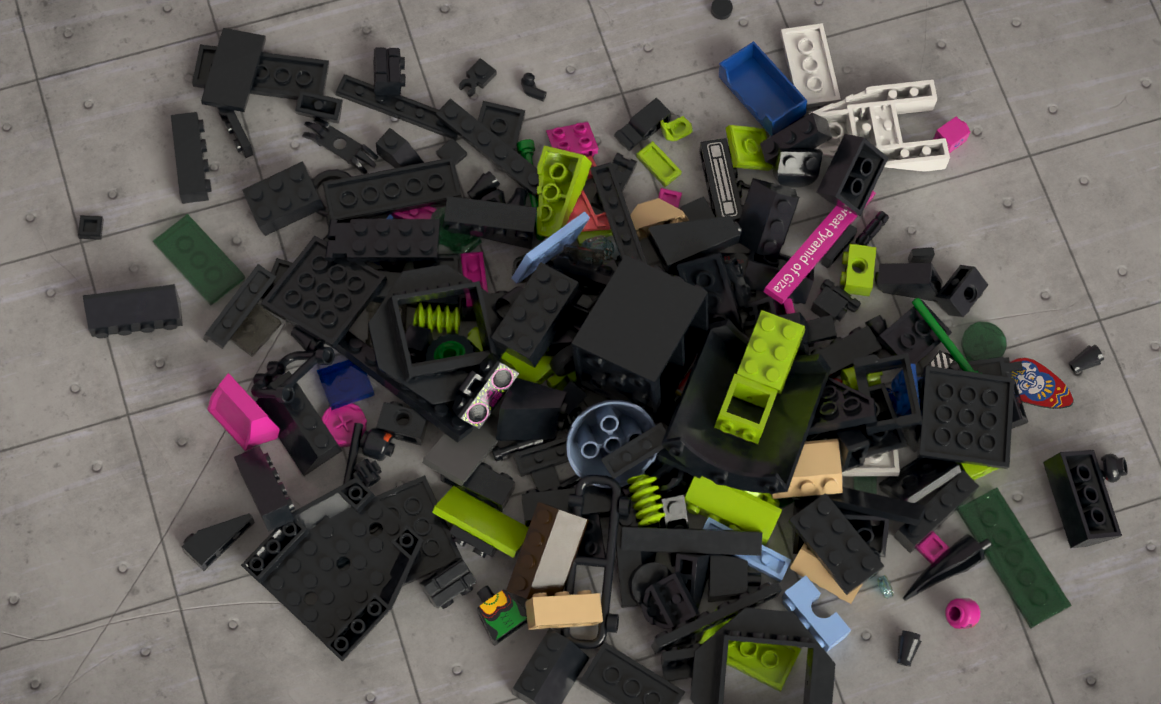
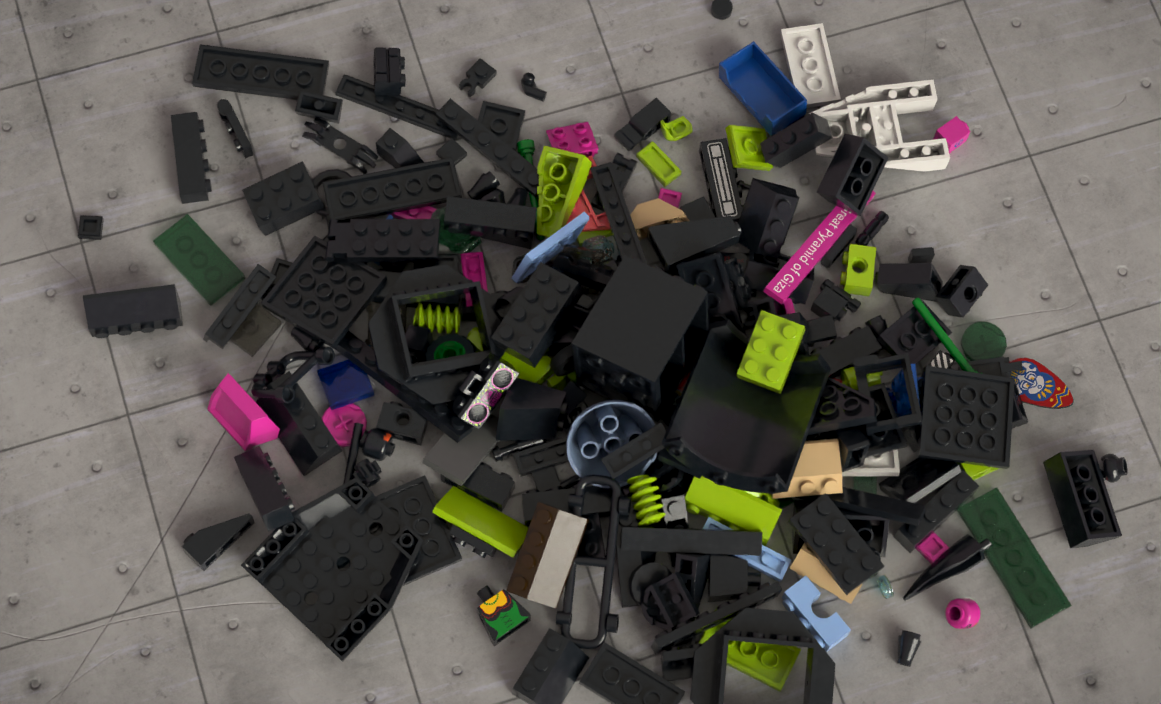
black tile [201,28,266,112] -> none
black brick [419,557,477,609] -> none
tan brick [525,590,603,630] -> none
lime window [714,374,778,444] -> none
black slope [772,148,823,188] -> none
black cone [1068,345,1104,374] -> none

